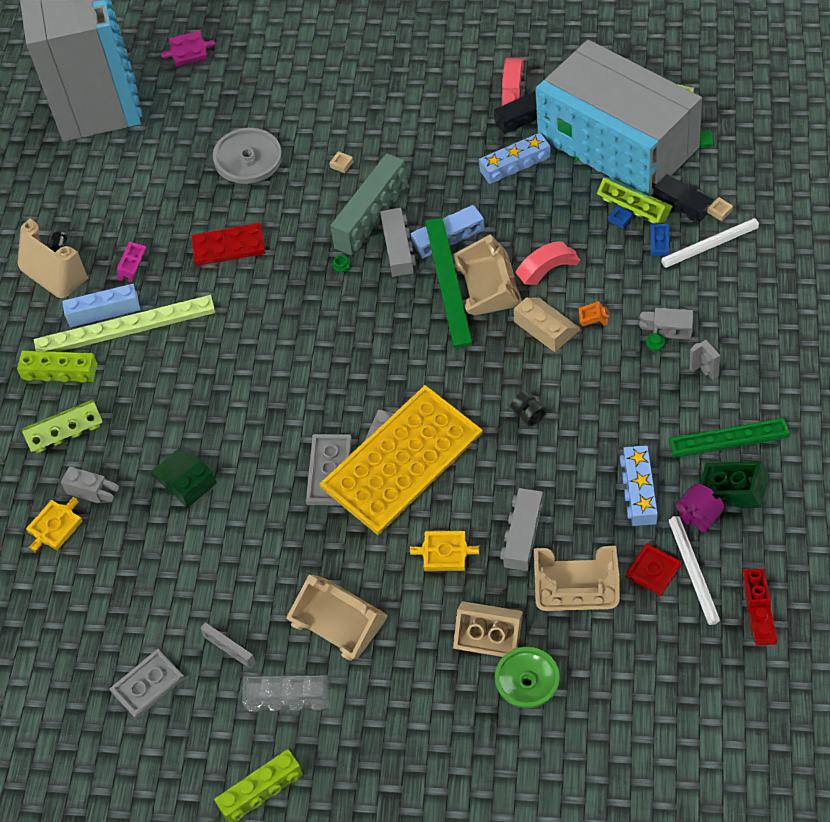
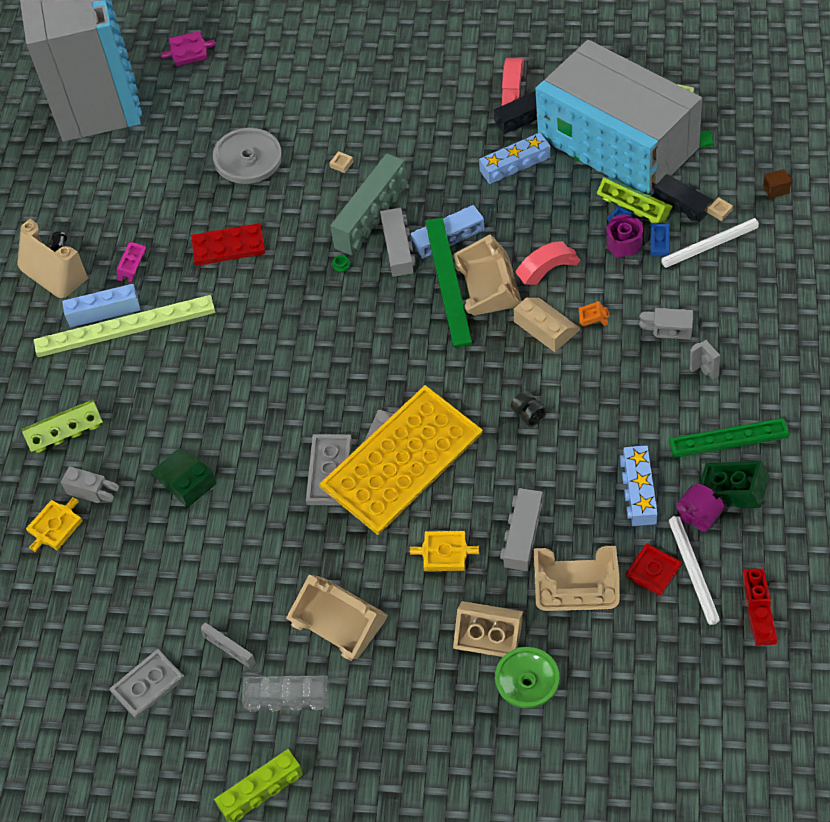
lime brick [17,351,97,383] -> none
green plate [646,333,665,351] -> none
none -> magenta brick [606,214,643,258]
none -> reddish brown brick [763,169,793,199]

